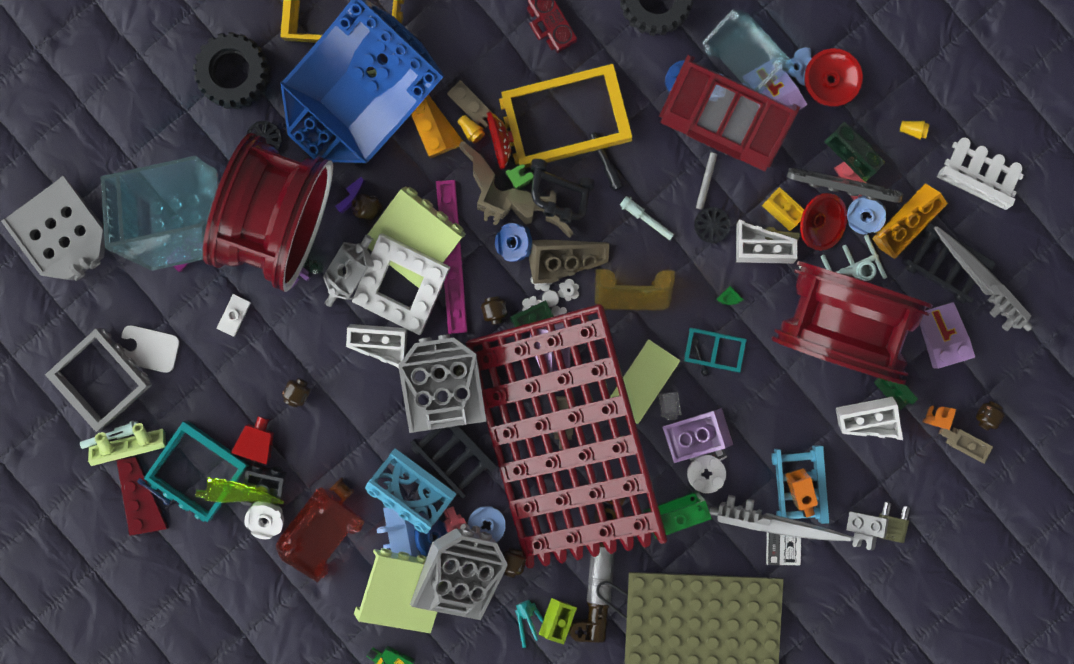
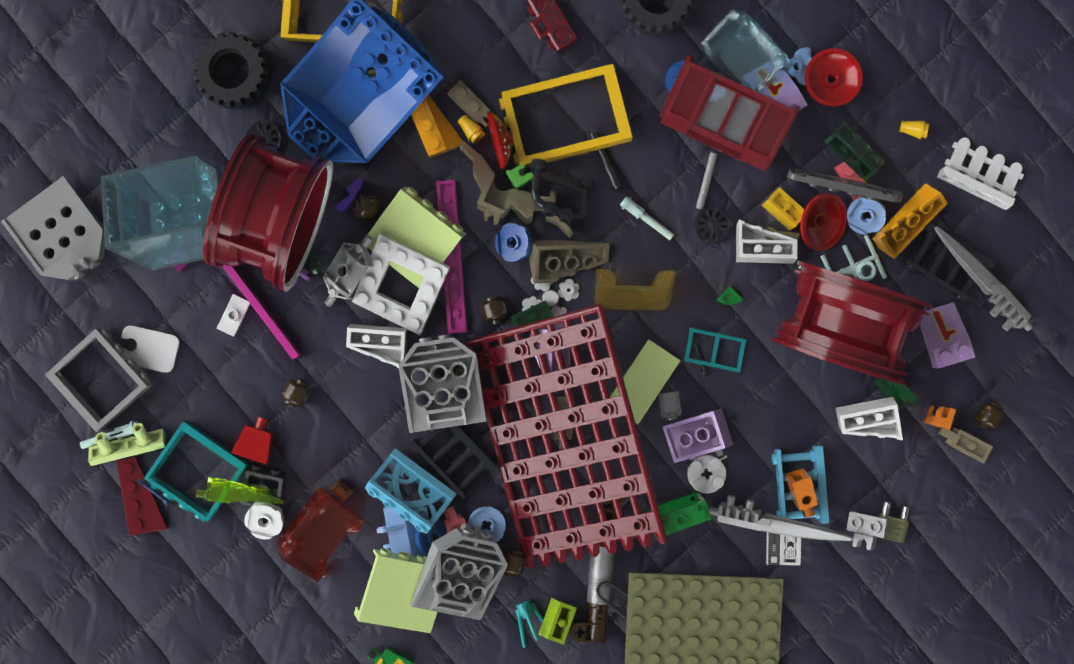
none -> dark pink tile [201,233,301,359]

